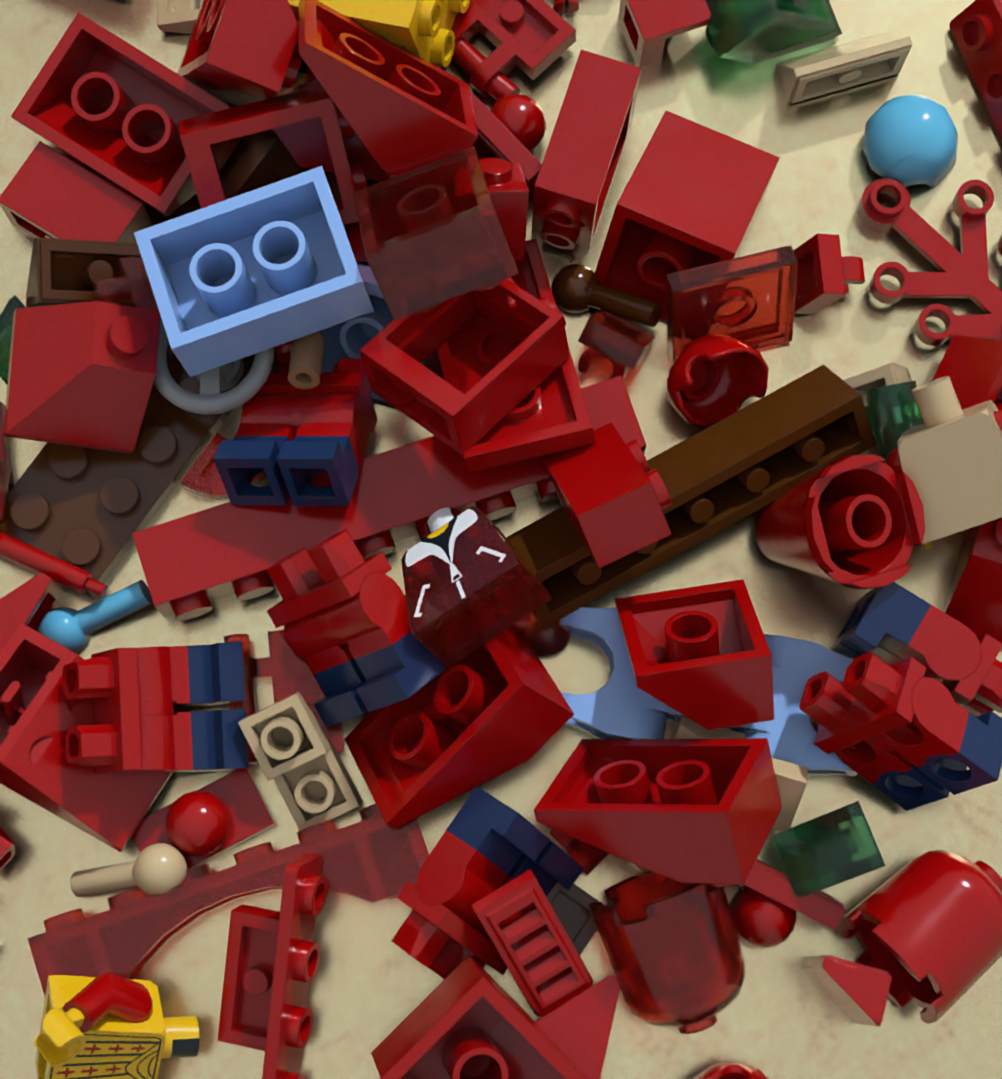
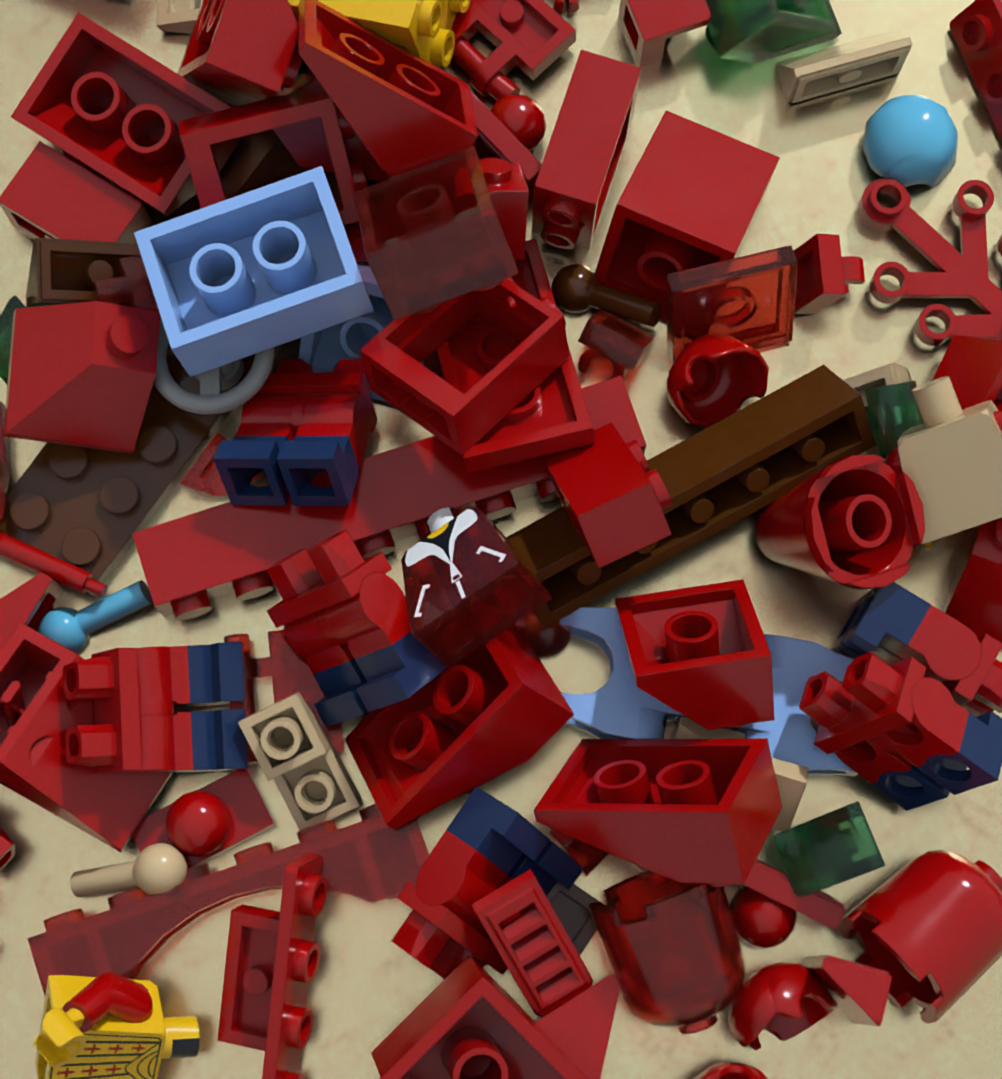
medium nougat arm [274,331,325,390] -> none
none -> red hair [728,962,838,1050]

